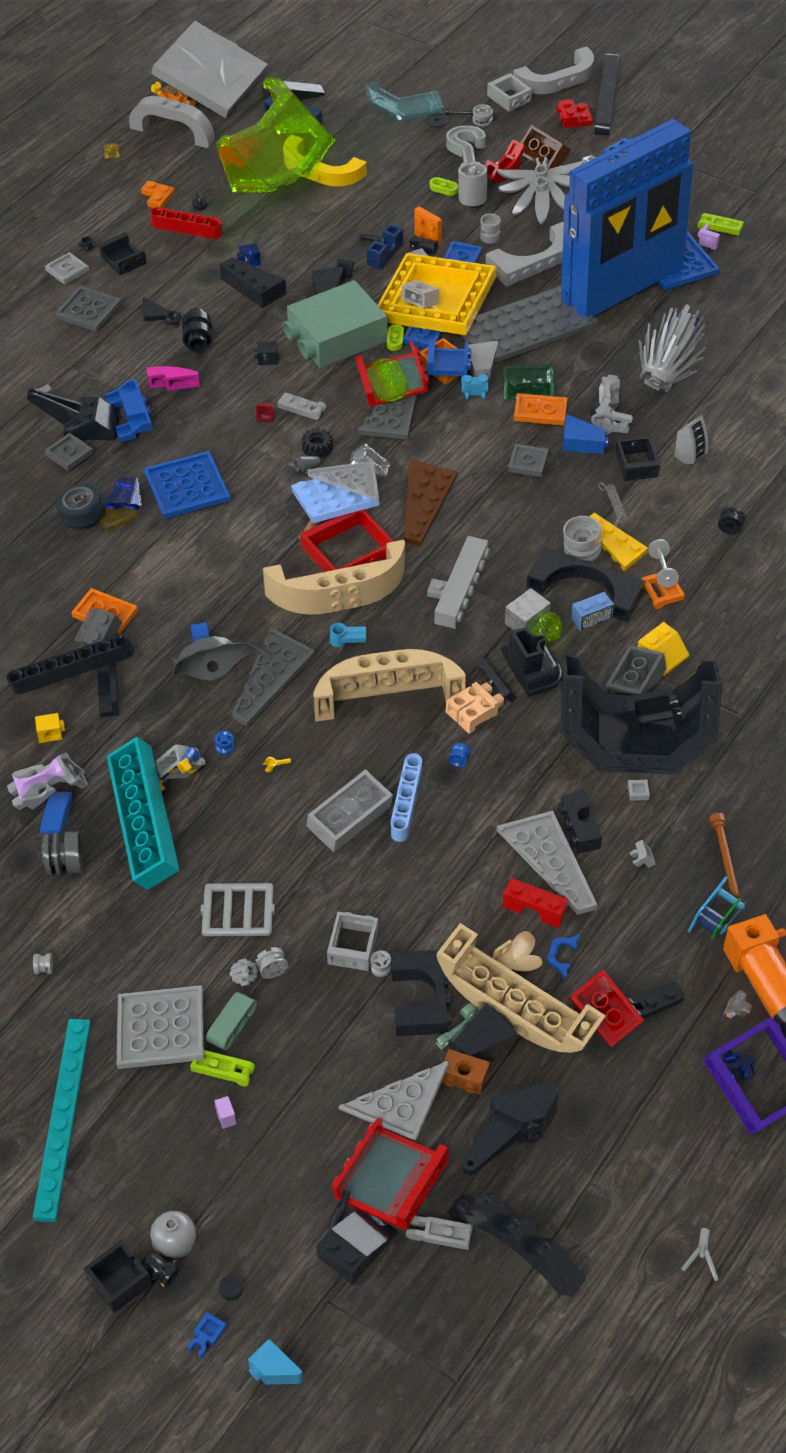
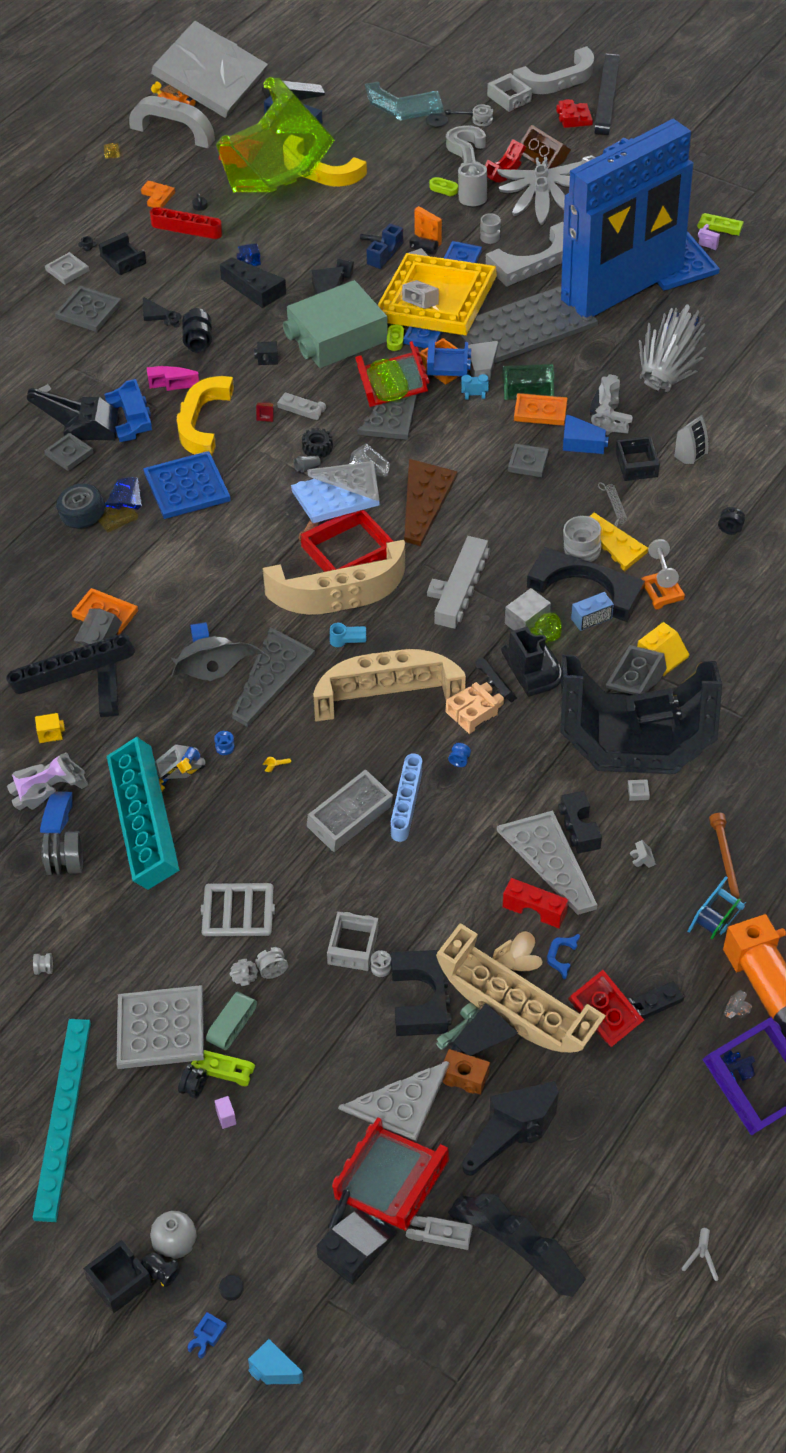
none -> yellow arch [177,376,234,456]
none -> black wheel [178,1064,207,1099]

